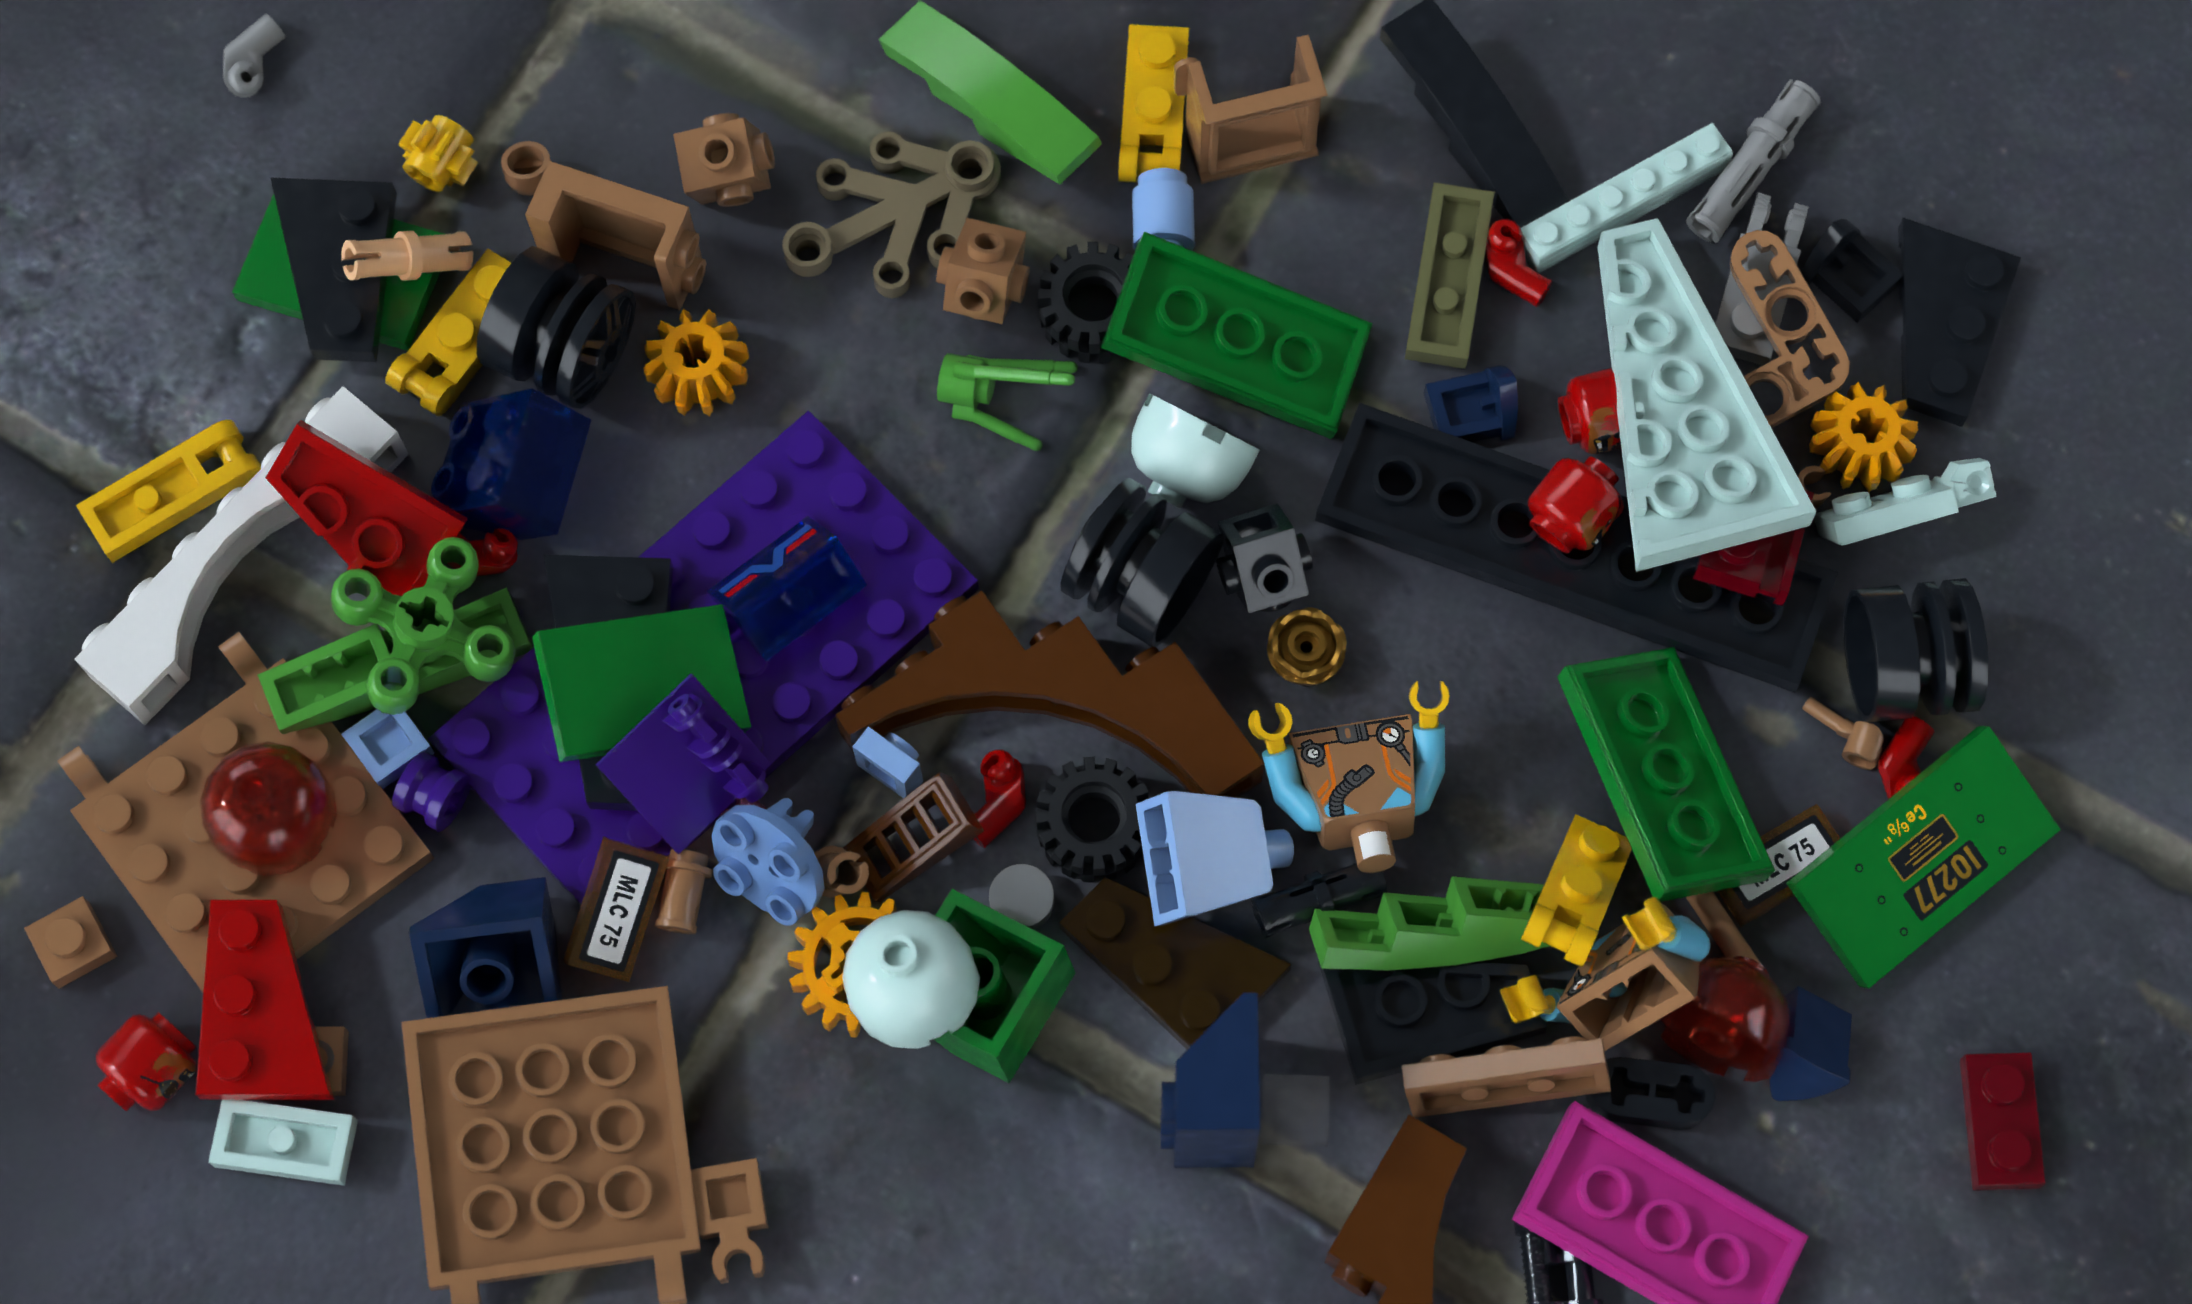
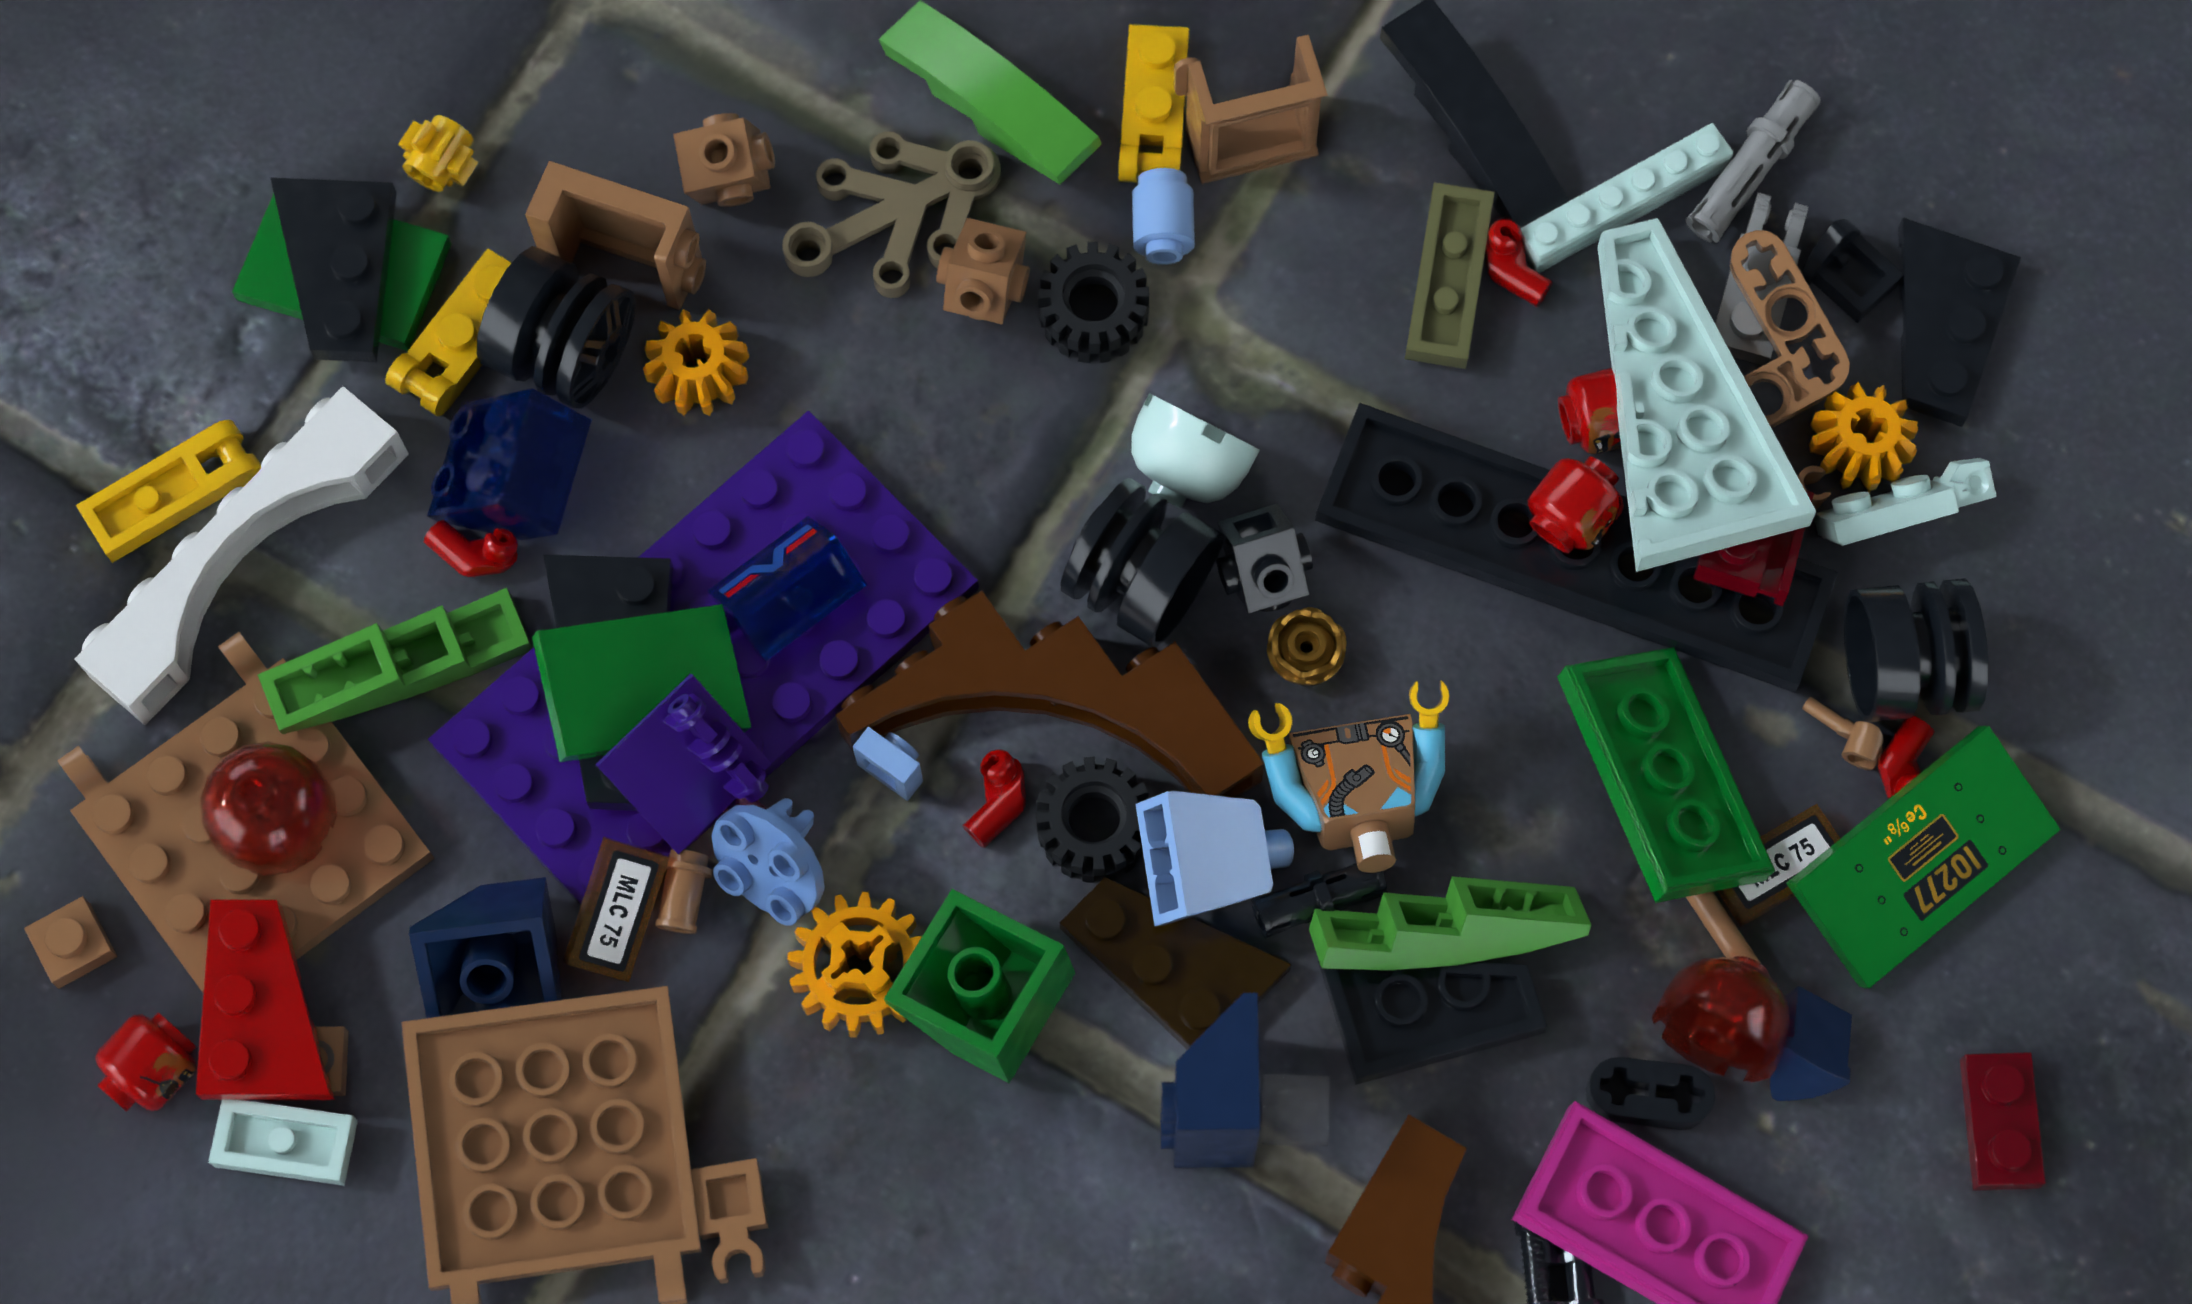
light grey arm [223,14,285,98] -> none
red wing [265,420,468,596] -> none
bright green gear [331,537,515,715] -> none
light nougat pin [341,231,473,281] -> none
light blue plate [341,709,435,789] -> none
dark purple wheel [392,751,471,832] -> none
medium nougat hinge [501,141,551,196] -> none
medium nougat pin [814,846,869,898] -> none
light aqua cylinder [842,910,980,1049] -> none
reddish brown slope [843,772,984,902] -> none
bright green plant [937,353,1078,451] -> none
light grey tile [989,864,1054,930] -> none
green tile [1101,232,1373,439] -> none
medium nougat plate [1402,1036,1611,1118] -> none
dark blue tile [1424,365,1518,442] -> none
torso [1500,897,1711,1051] -> none
yellow plate [1521,814,1632,967] -> none

